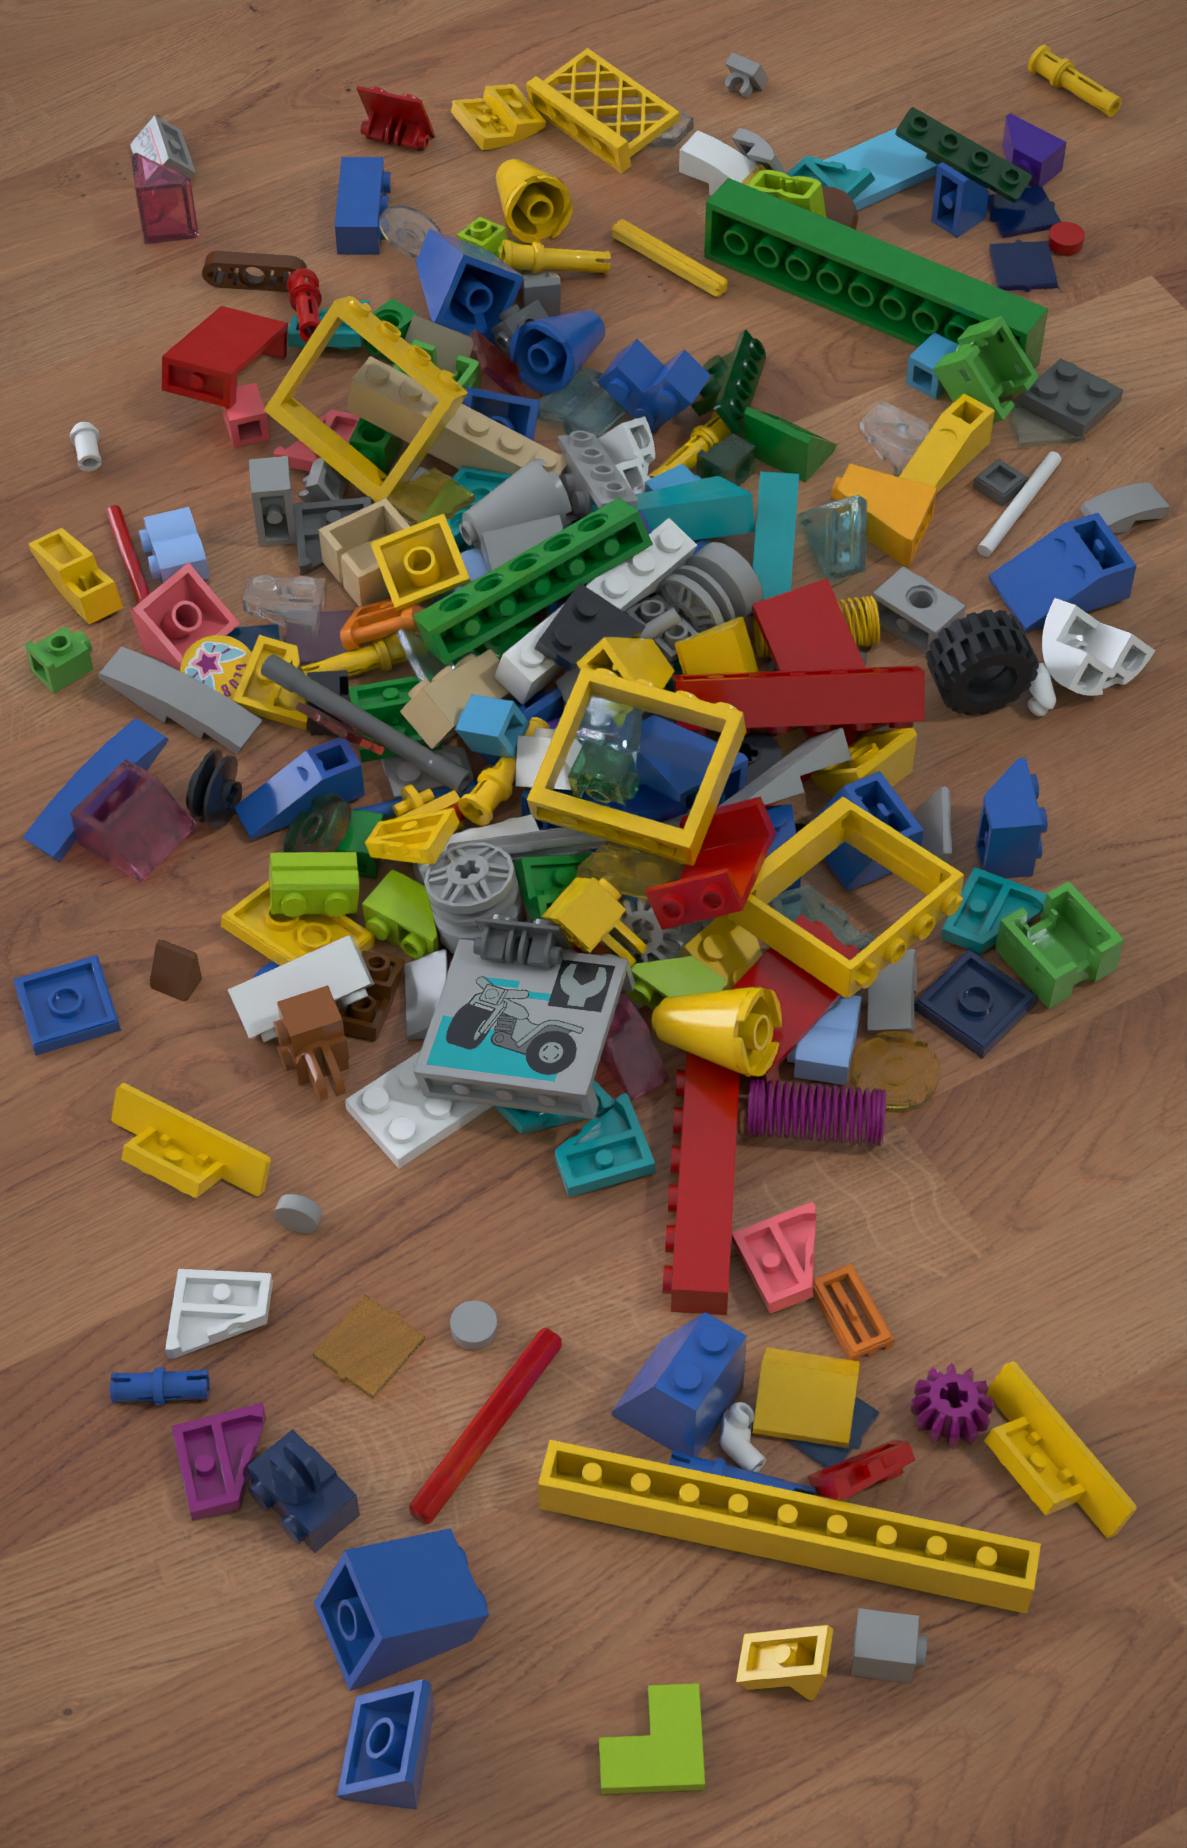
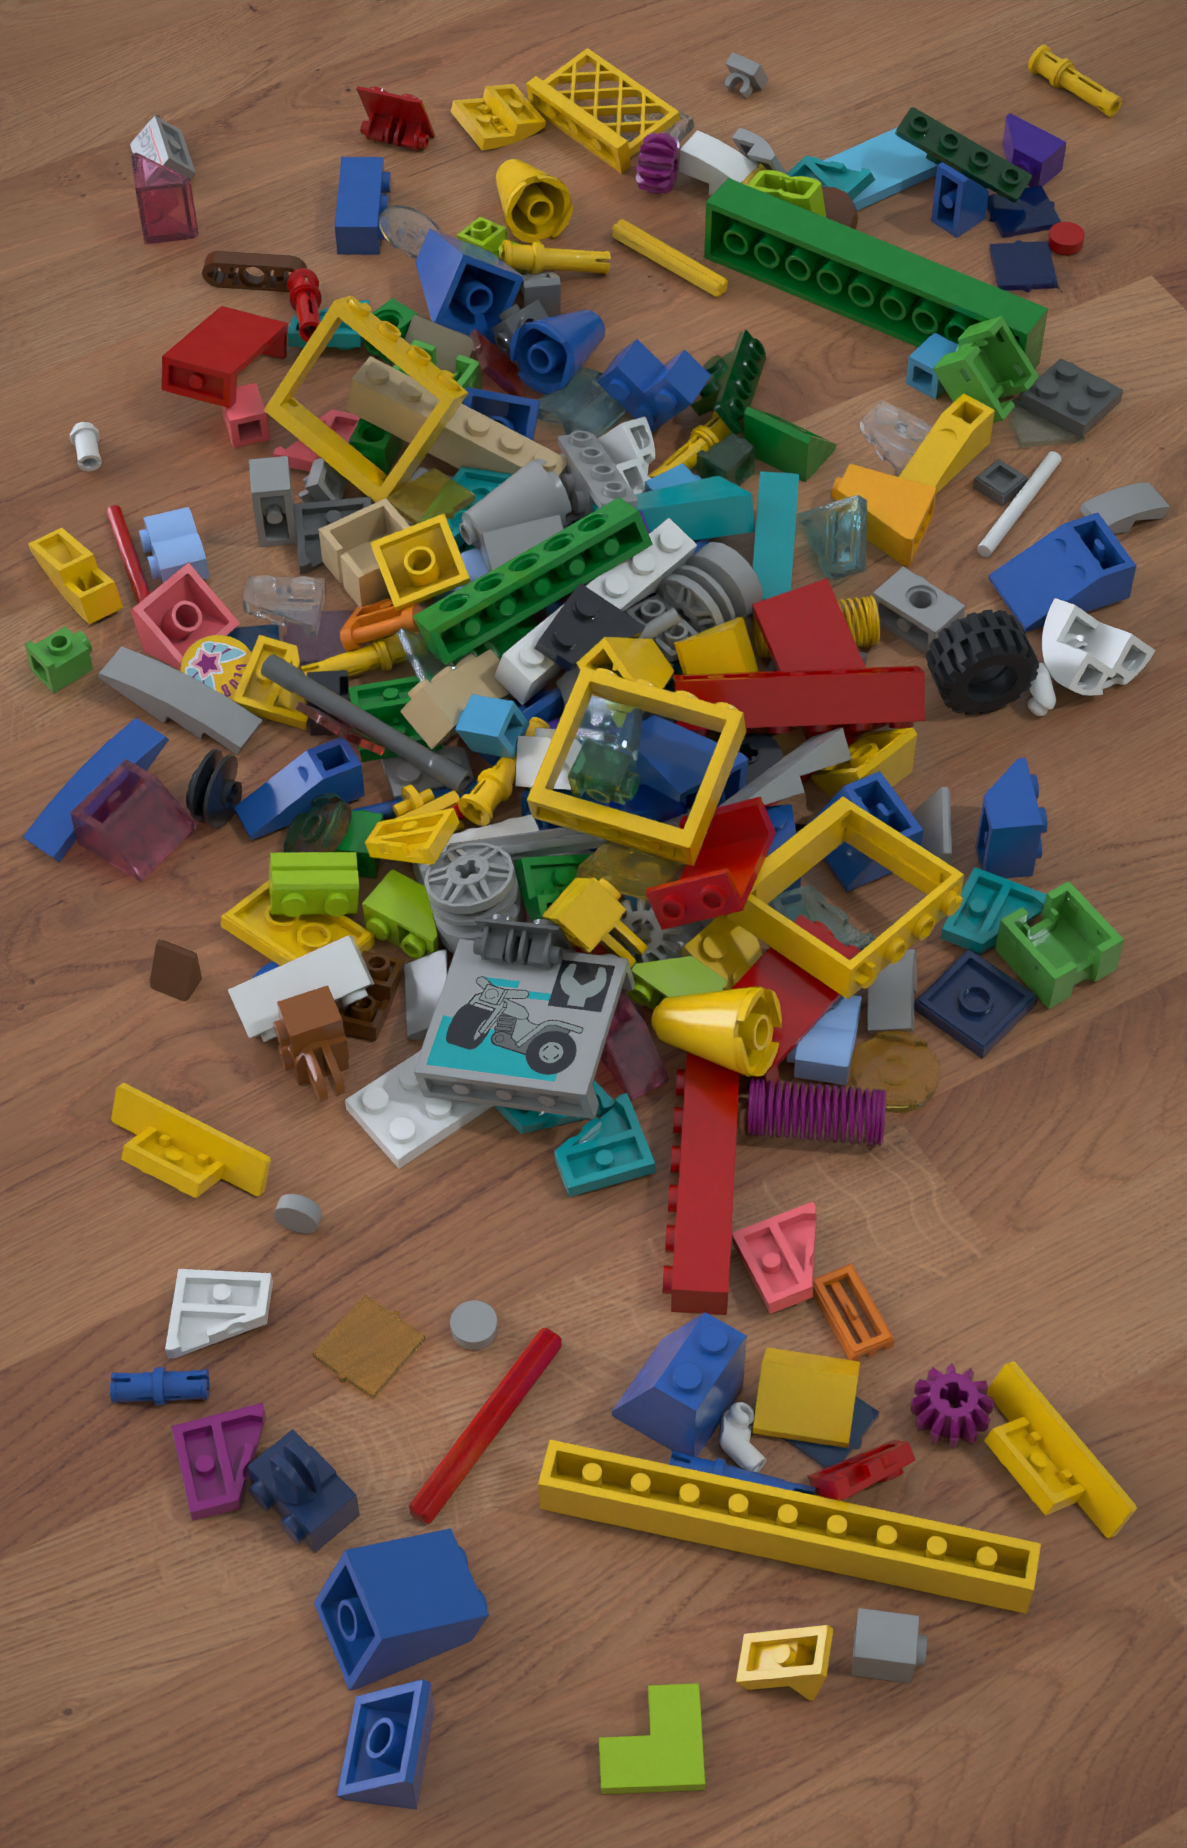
blue tile [13,955,121,1056] -> none
none -> magenta gear [636,132,681,194]

